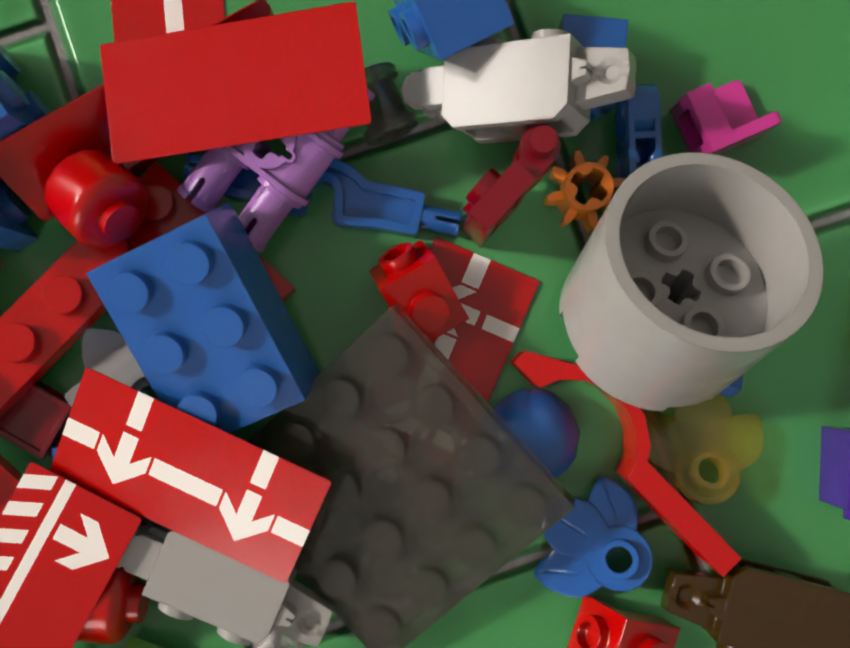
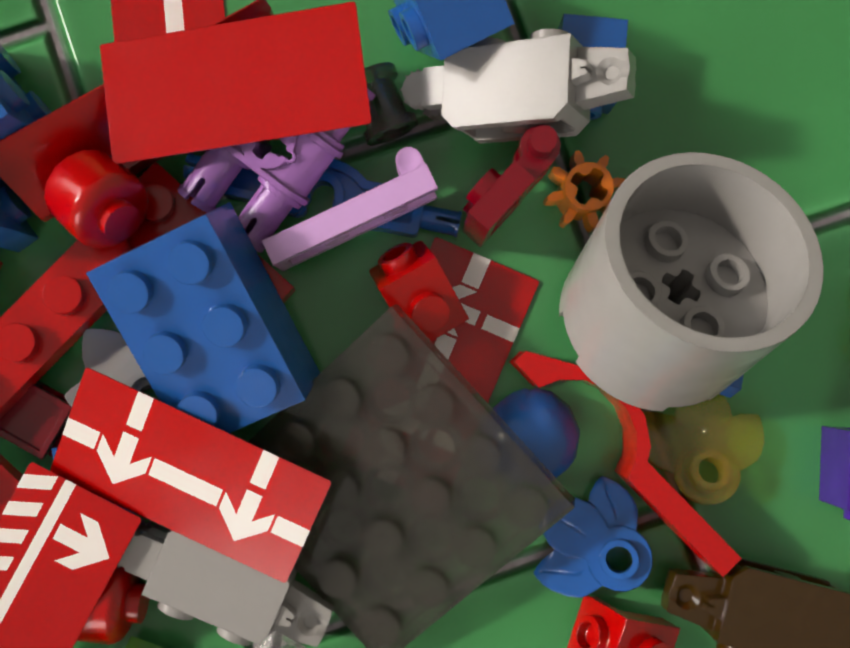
blue piece [615,84,662,179] -> none
dark pink panel [669,80,782,155] -> none
none -> lavender hinge [262,147,438,271]

